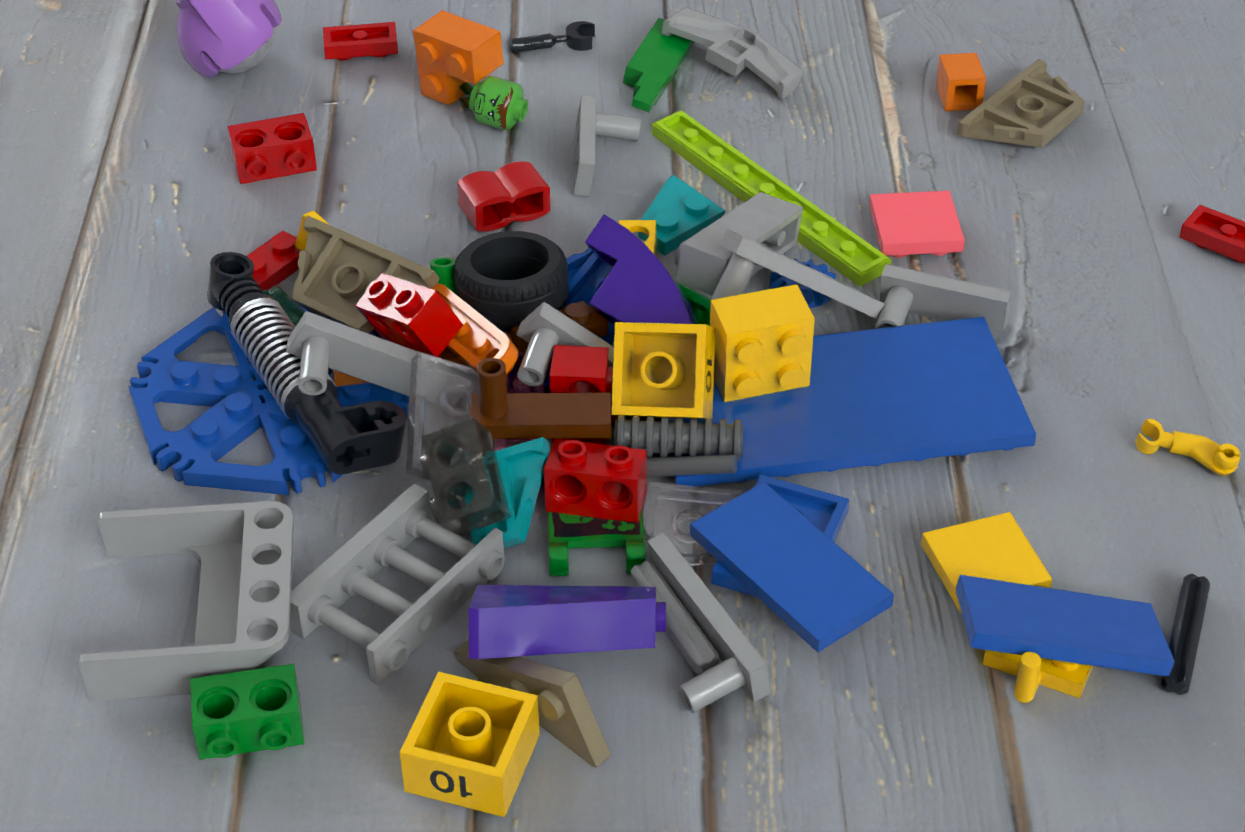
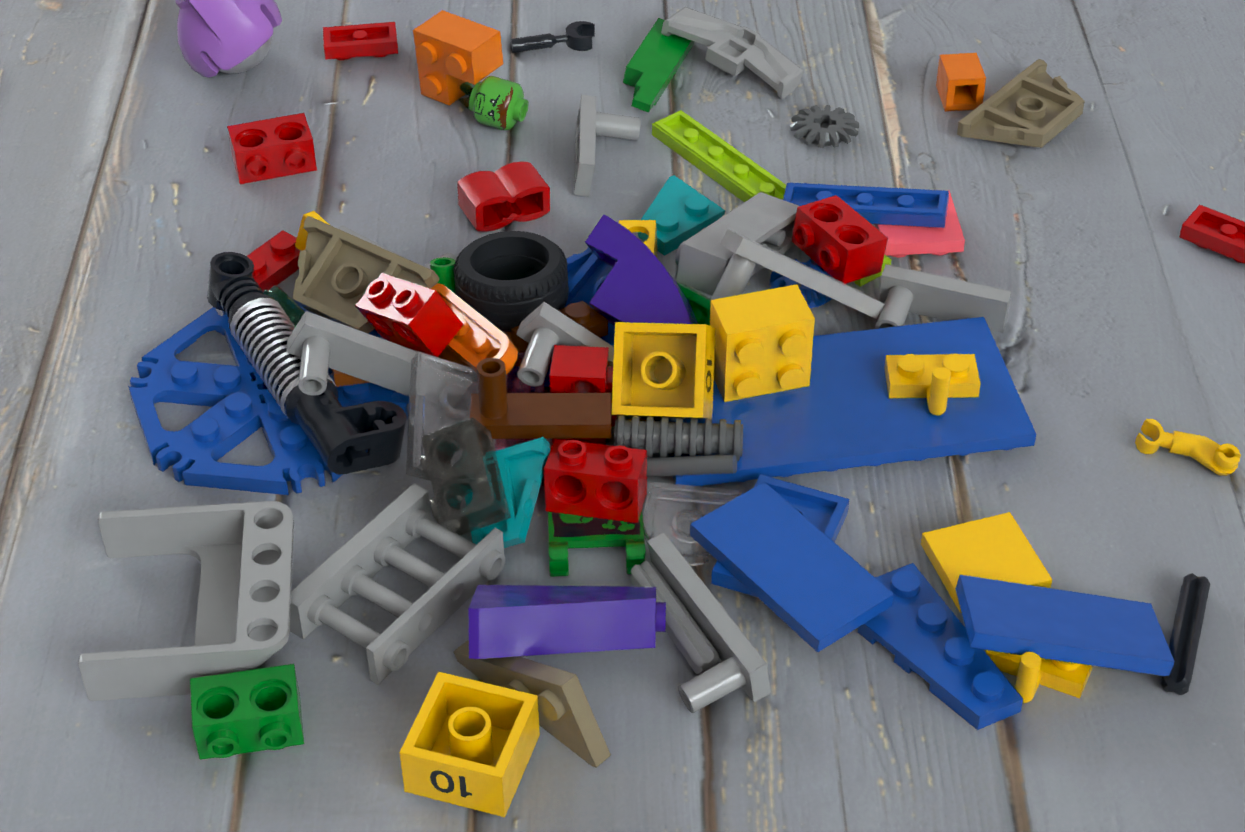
none -> blue tile [783,183,949,228]
none -> dark grey gear [790,105,859,148]
none -> red brick [791,195,888,284]
none -> blue wing [858,563,1023,730]
none -> yellow plate [884,354,981,416]

